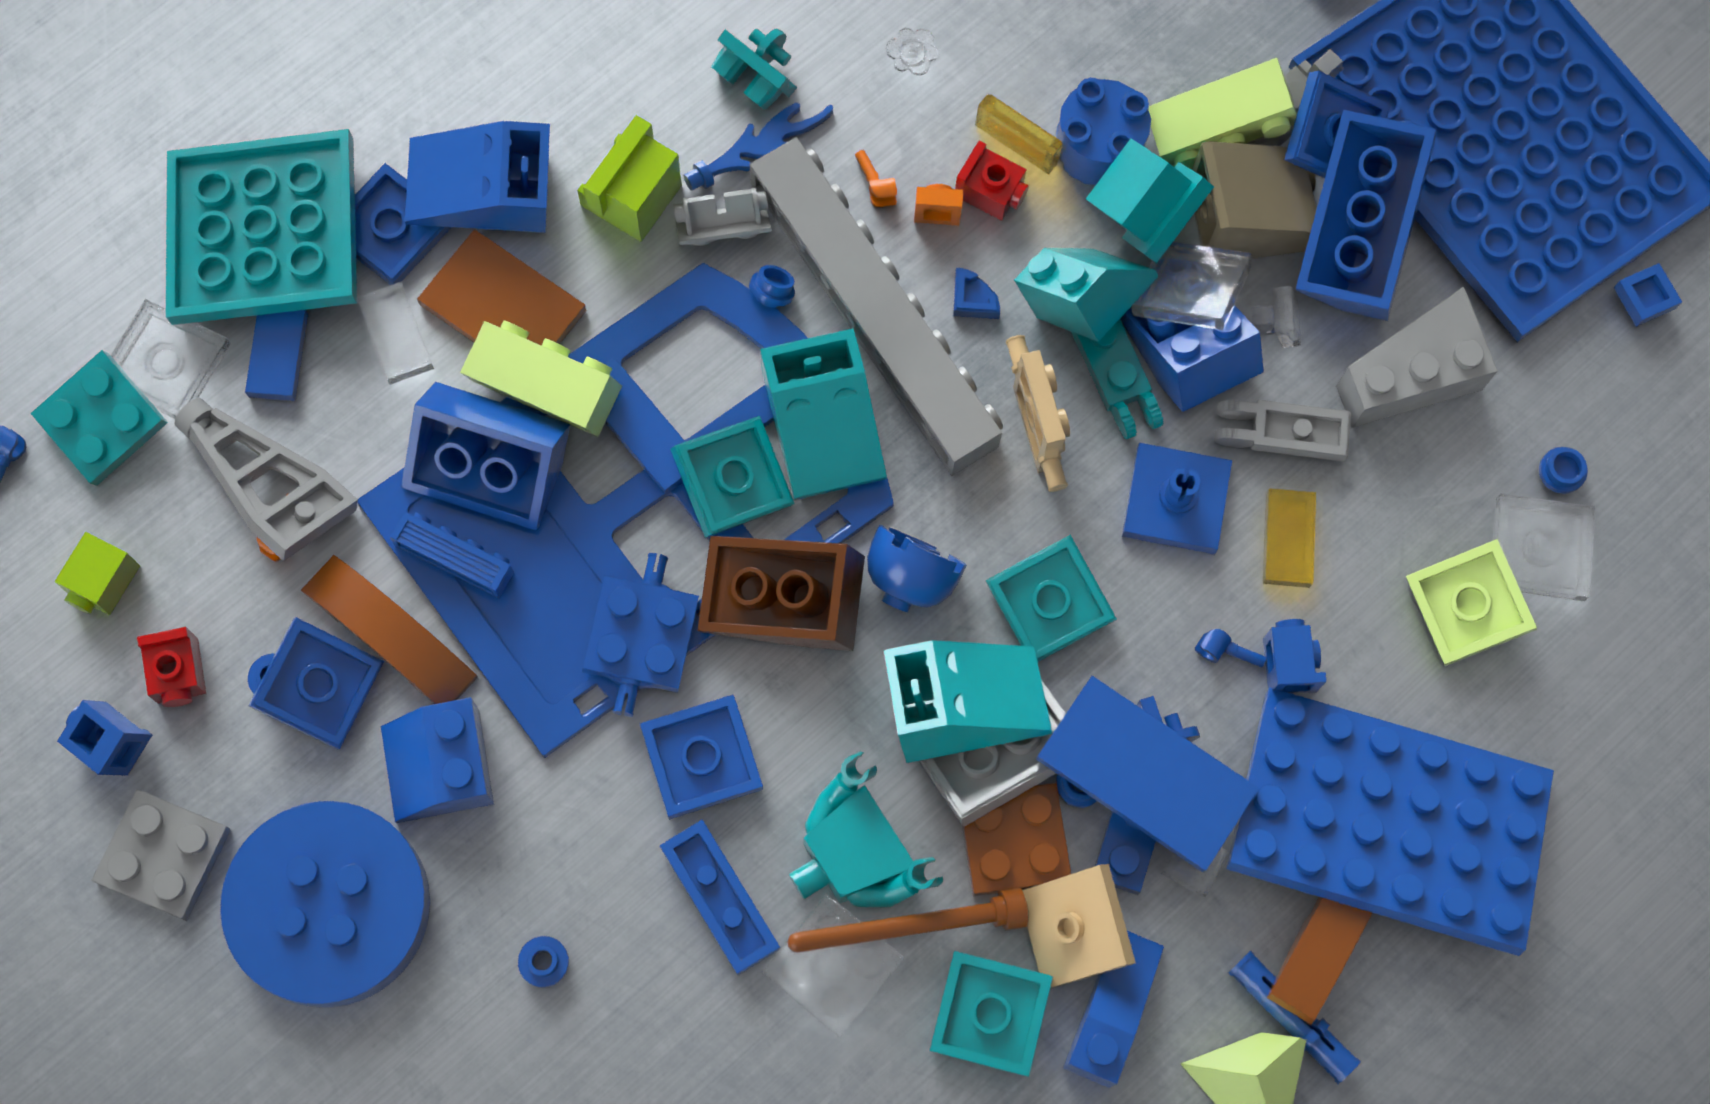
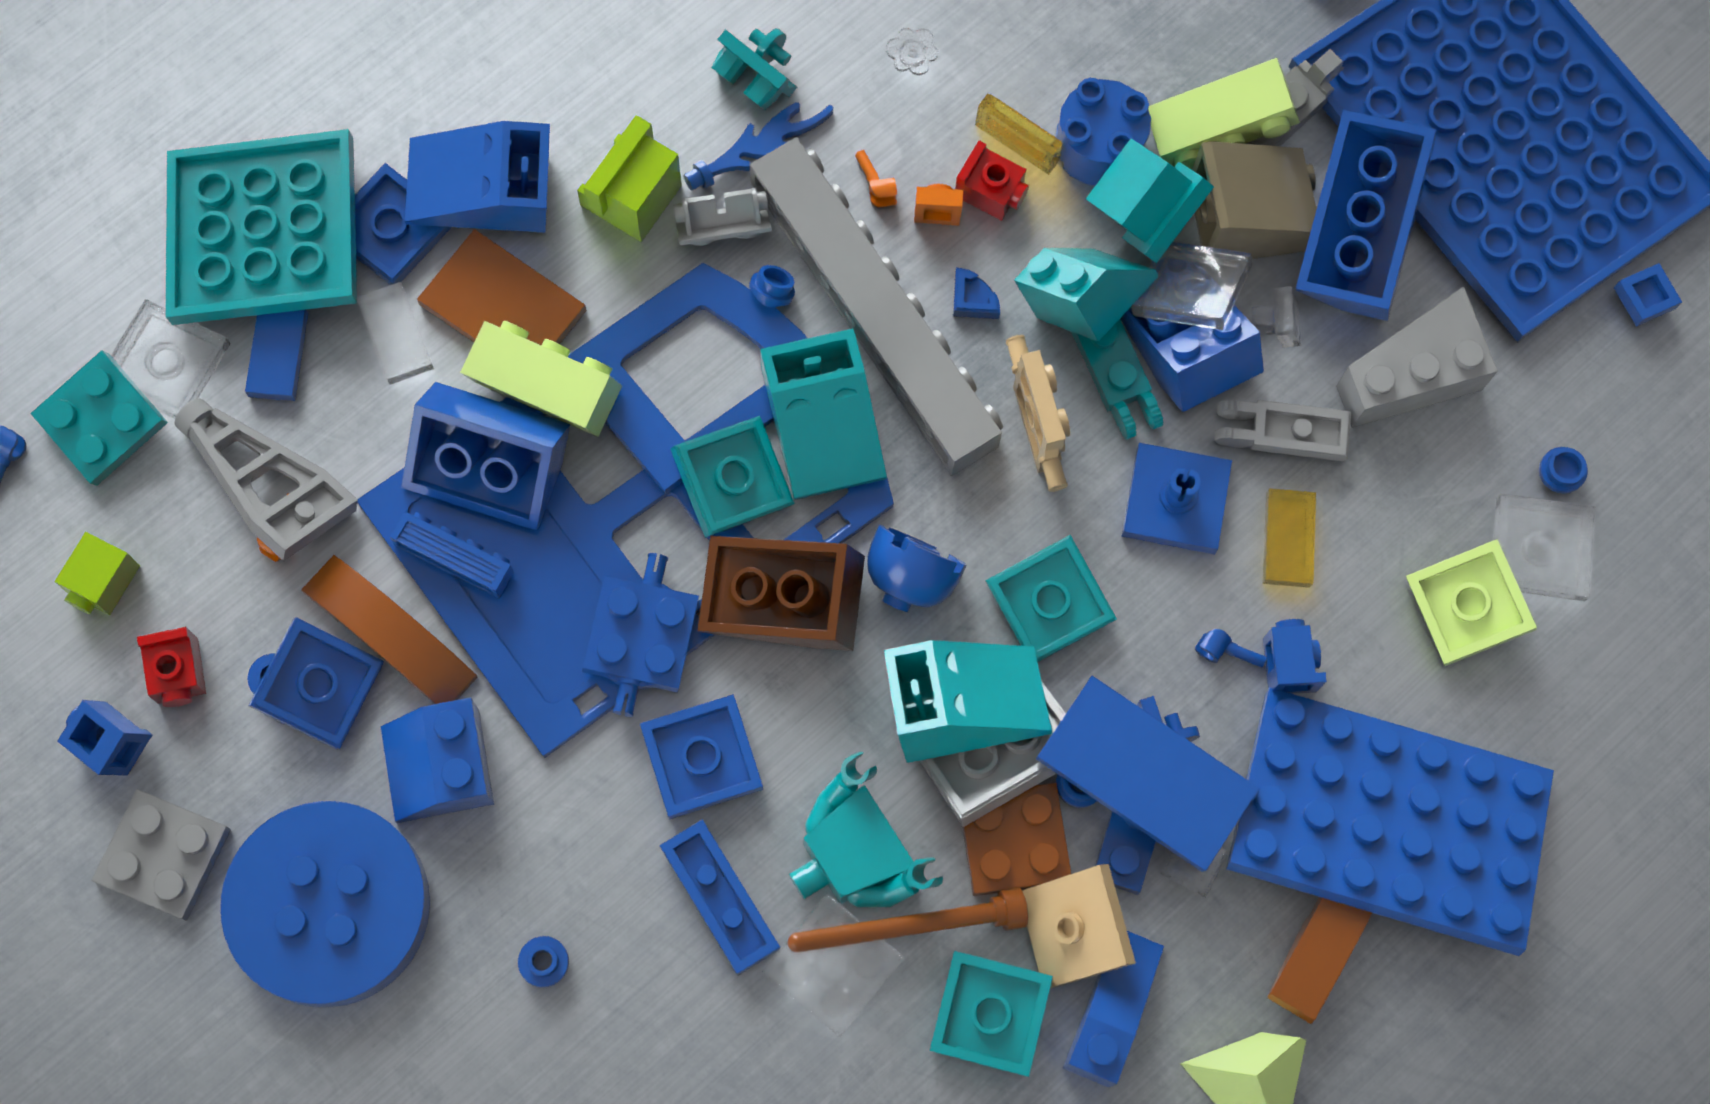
blue pin [1228,950,1361,1084] -> none
blue tile [1284,70,1390,178] -> none

